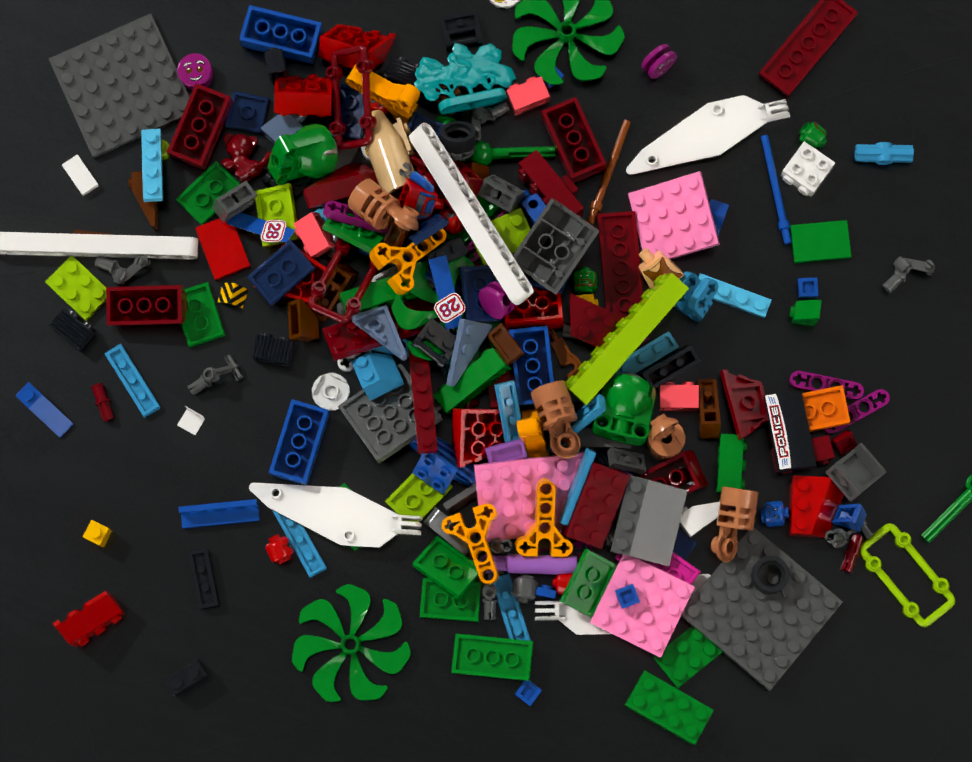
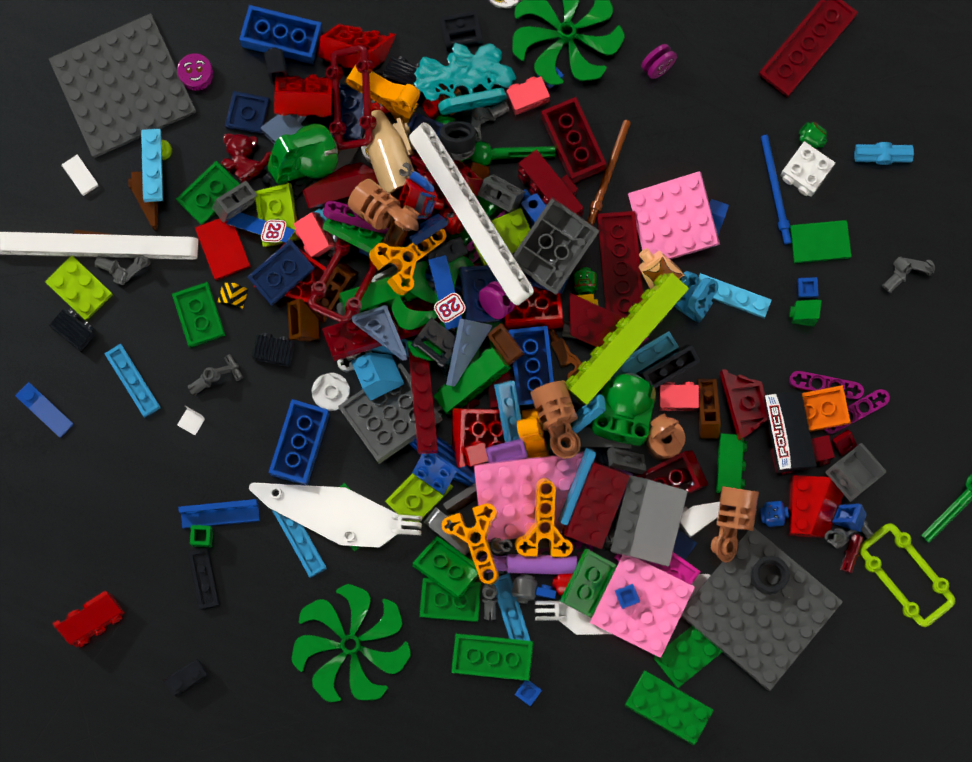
yellow brick [83,520,112,548] -> none
dark red axle [91,383,113,421] -> none
dark red brick [106,285,187,326] -> none
dark red brick [167,83,234,170] -> none
red head [265,534,294,564] -> none
white wing [626,95,790,175] -> none
none -> green brick [190,525,213,548]
none -> red tile [423,99,440,119]
none -> tile [463,442,488,466]

